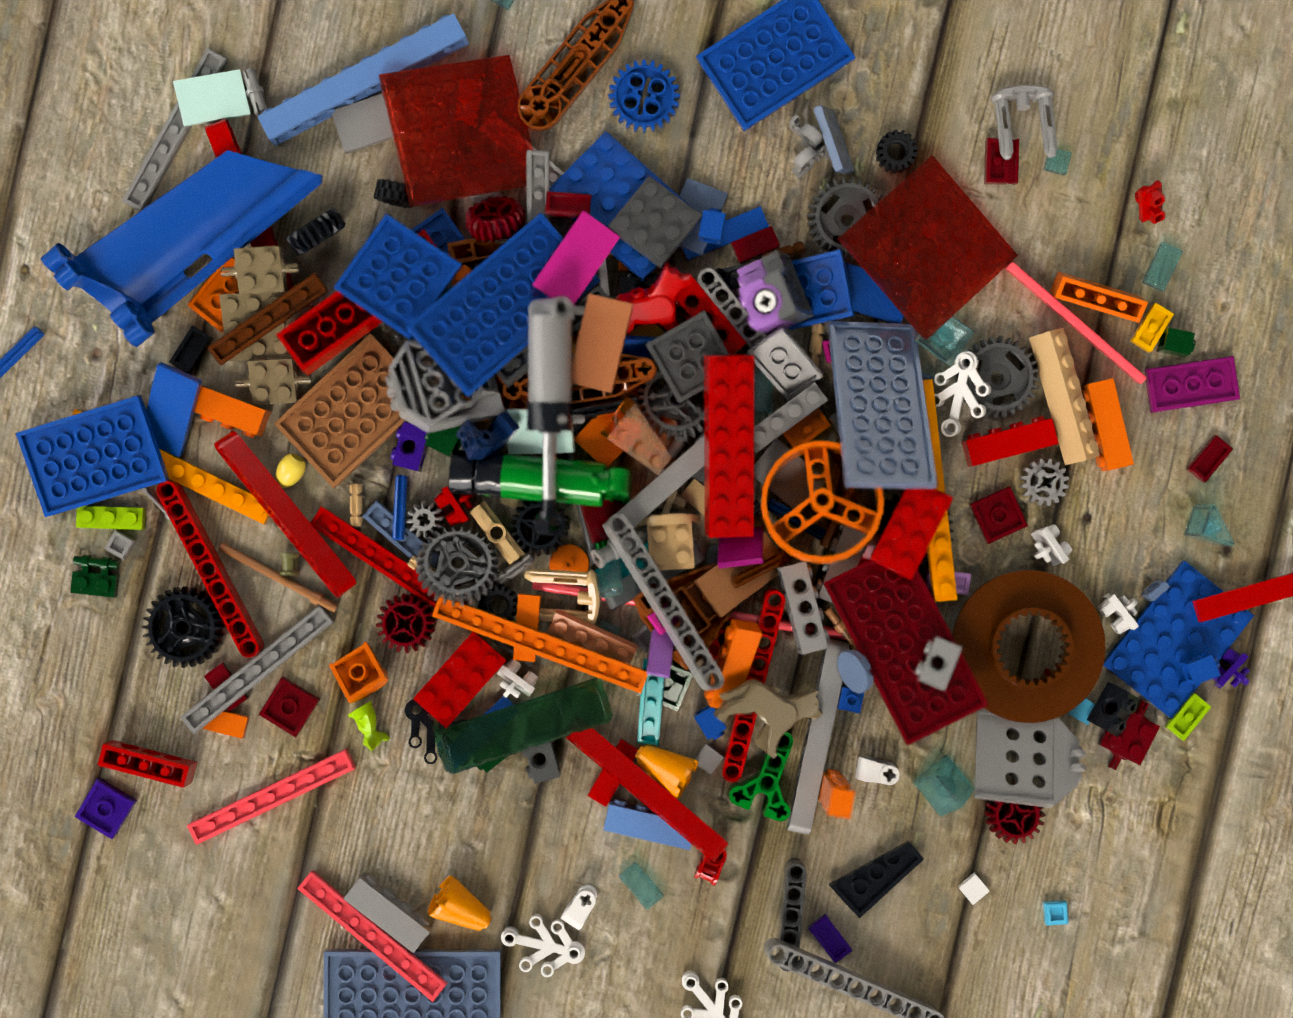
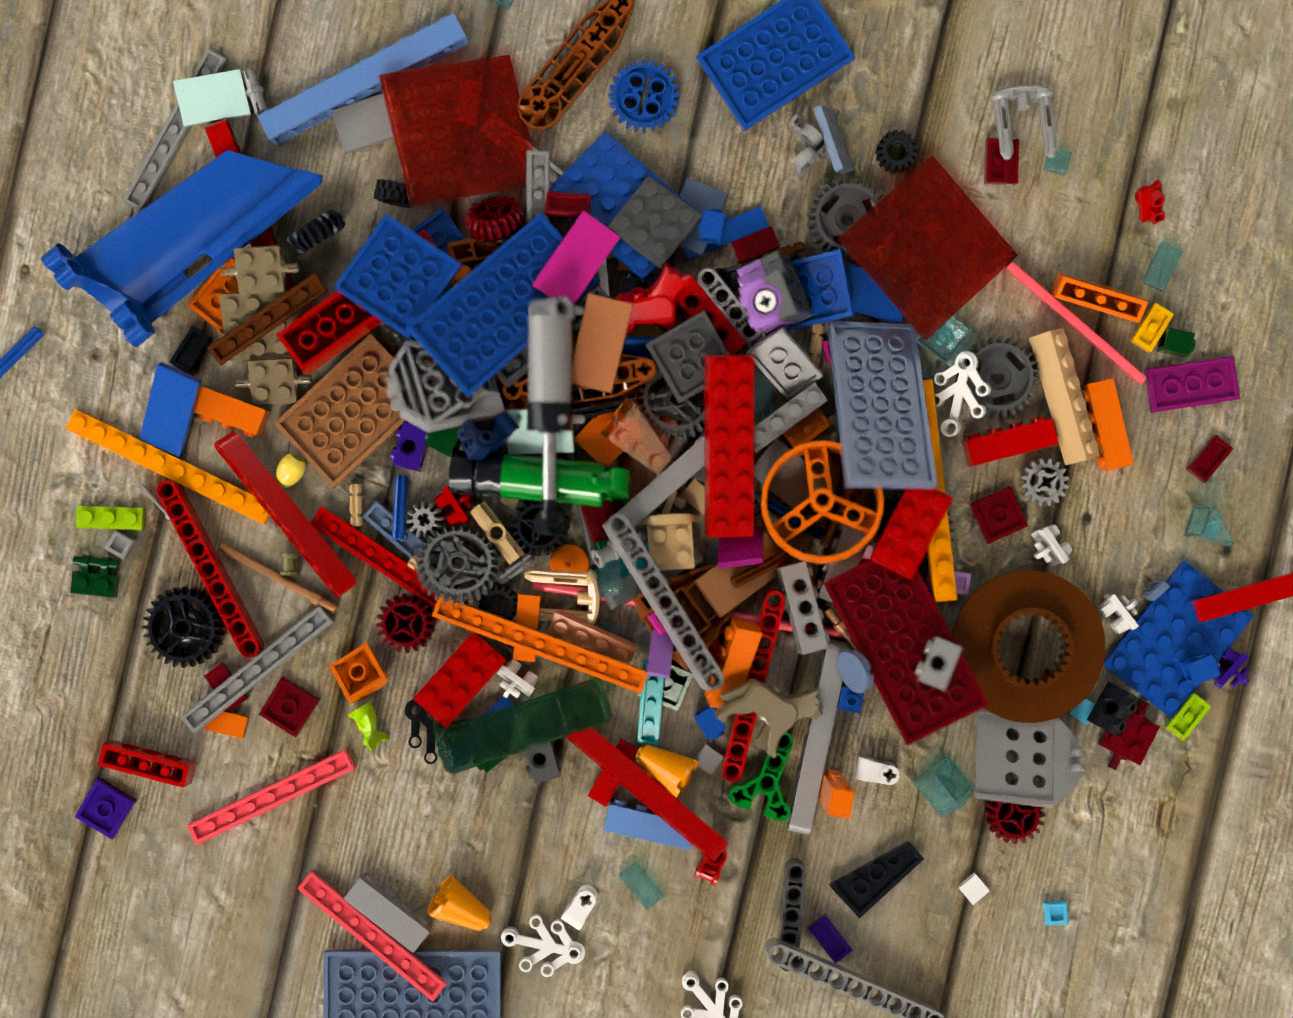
blue plate [16,395,170,517] -> none

